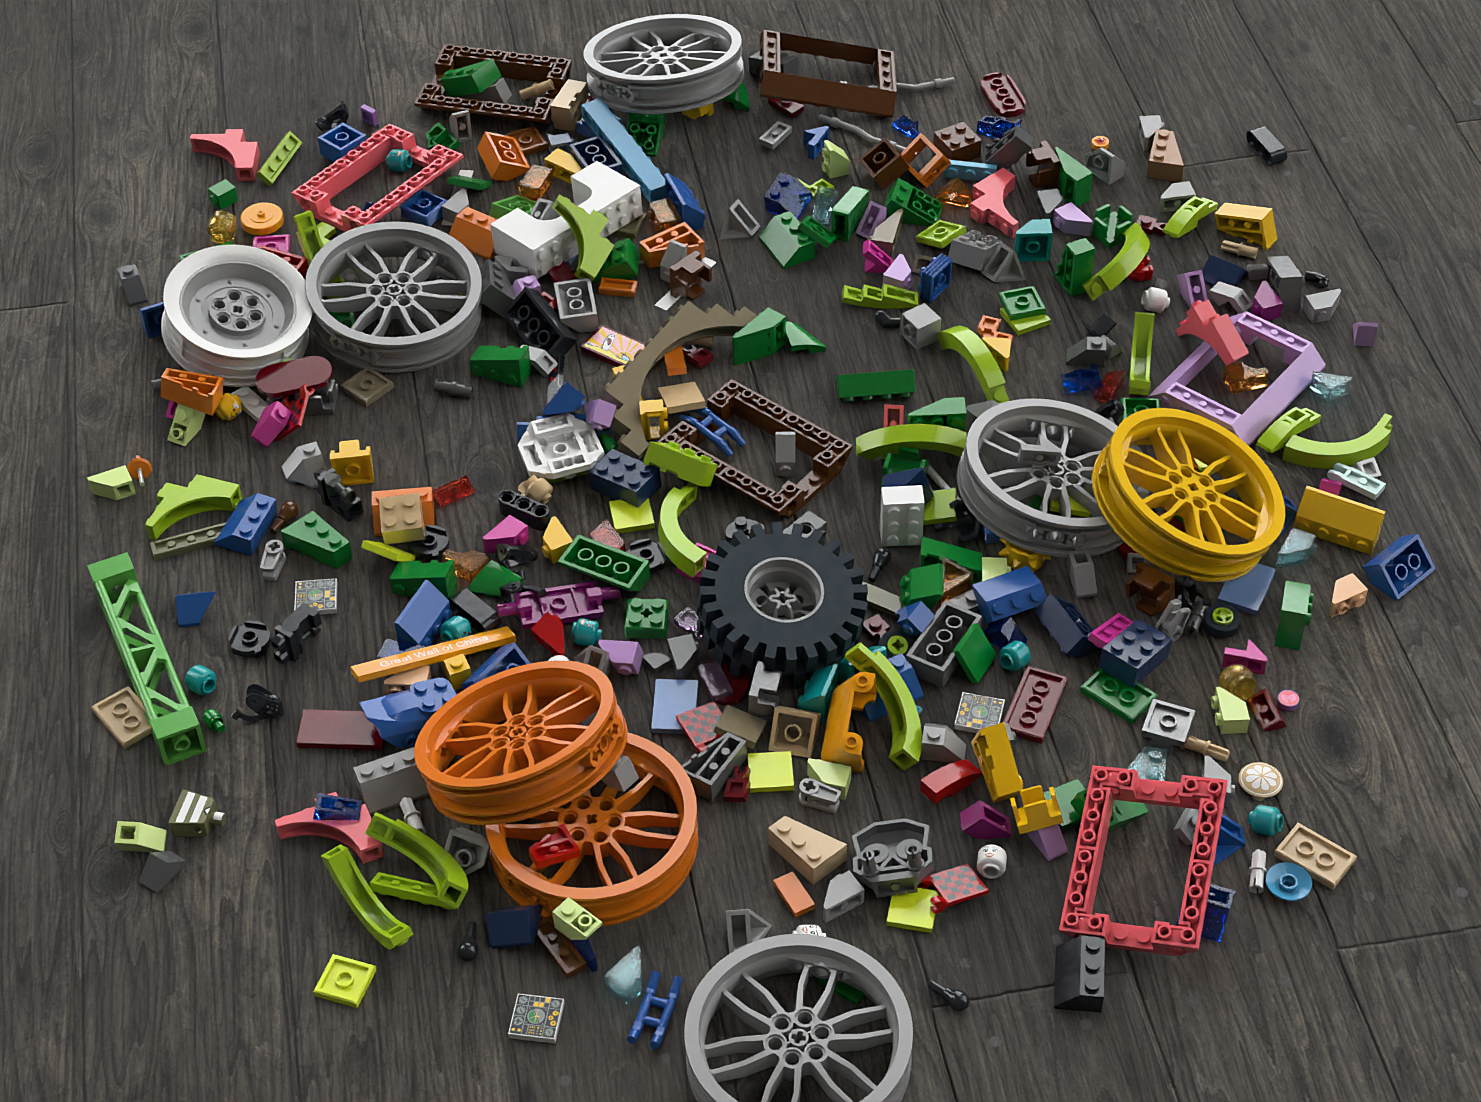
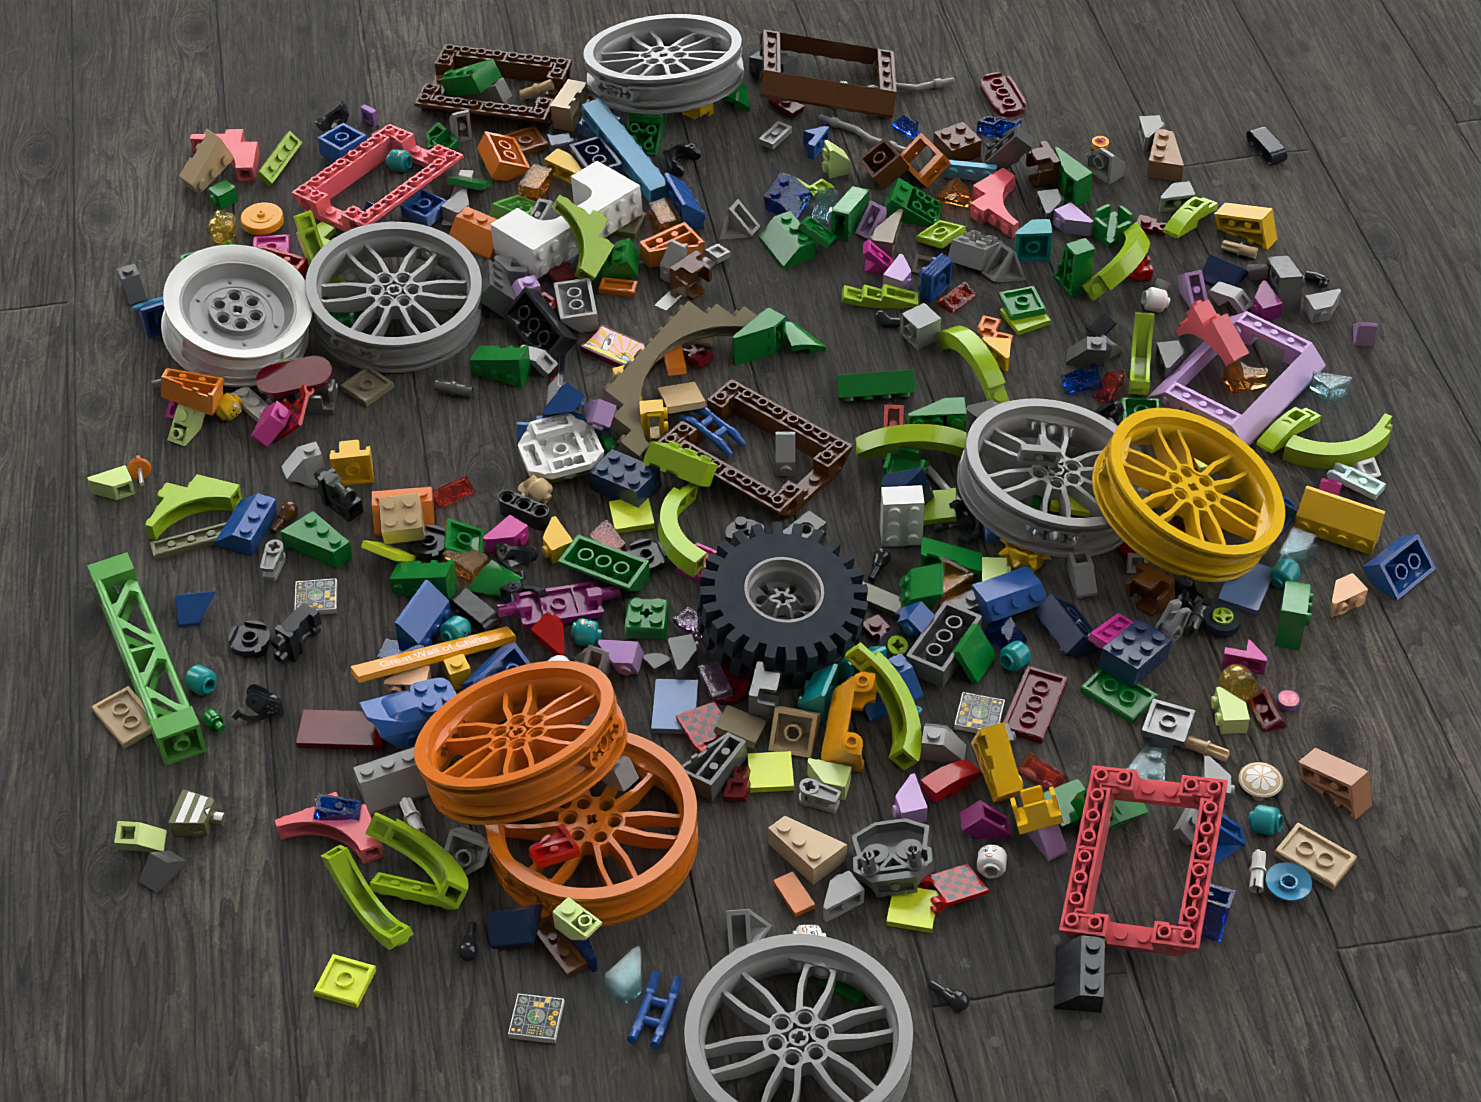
none -> dark azure dish [131,296,163,311]
none -> tan wedge [179,129,235,195]
none -> green slope [443,518,485,562]
none -> black helmet [663,143,701,177]
none -> light grey plate [705,244,731,264]
none -> lavender slope [892,774,927,822]
none -> clear red slope [937,281,977,313]
none -> clear red slope [1017,752,1067,790]
none -> slope [1155,340,1186,380]
none -> teal head [1269,559,1301,589]
none -> nougat wedge [1298,748,1372,820]

